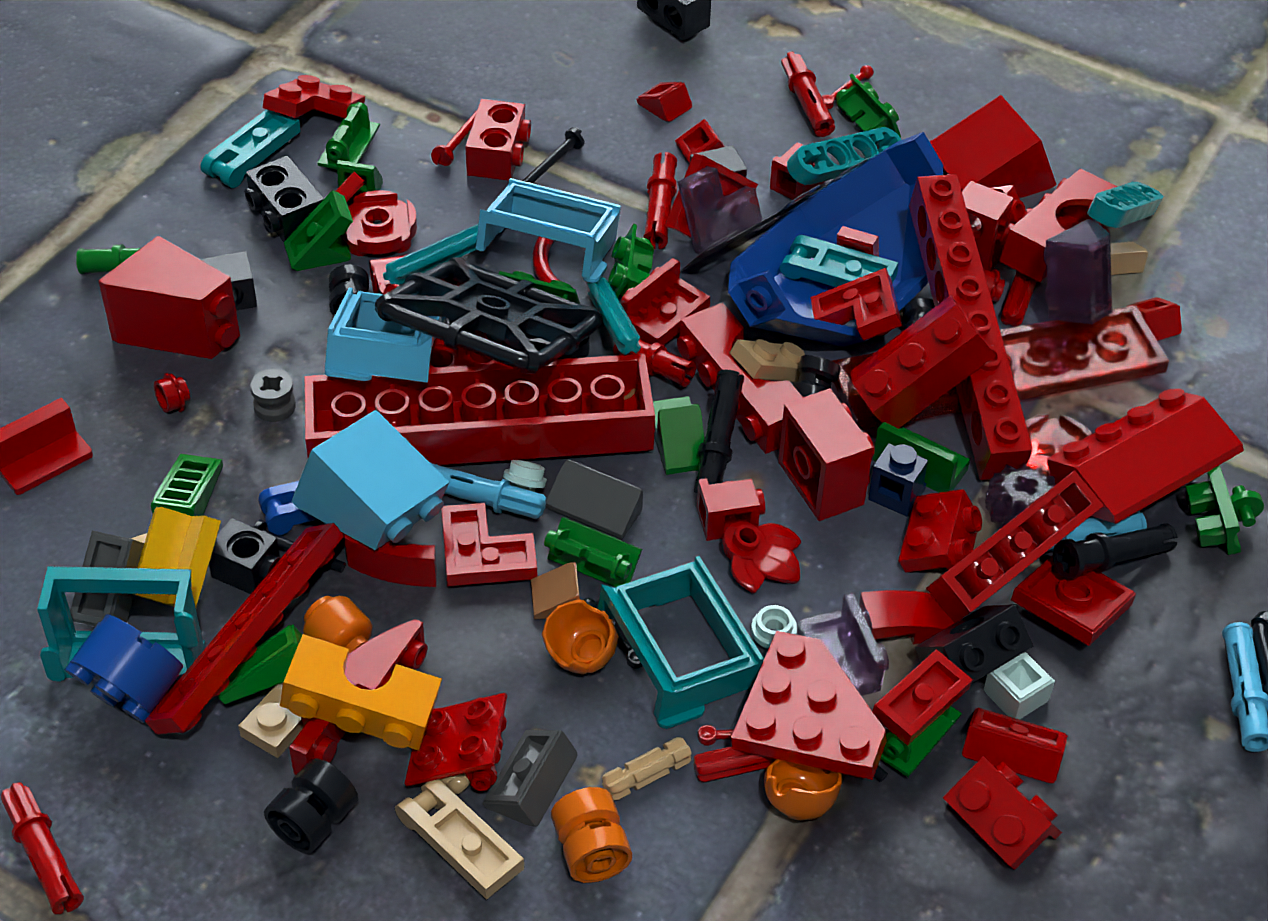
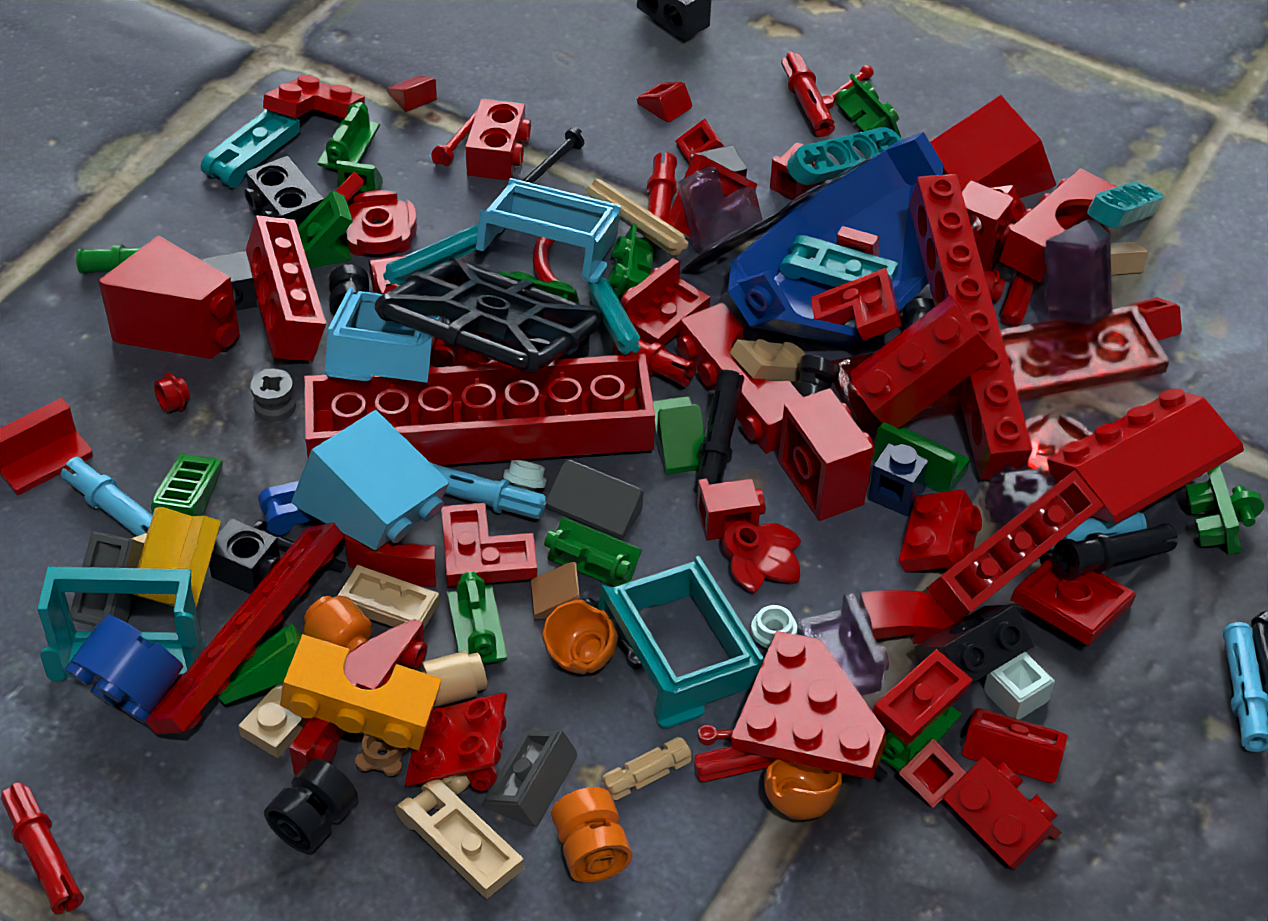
none -> medium azure pin [61,457,153,536]
none -> red brick [245,215,326,361]
none -> tan plate [338,565,440,629]
none -> medium nougat plate [355,734,409,776]
none -> red slope [387,76,437,112]
none -> tan brick [421,651,487,708]
none -> green hinge [447,572,507,664]
none -> tan axle [586,179,688,256]
none -> red slope [898,738,966,808]

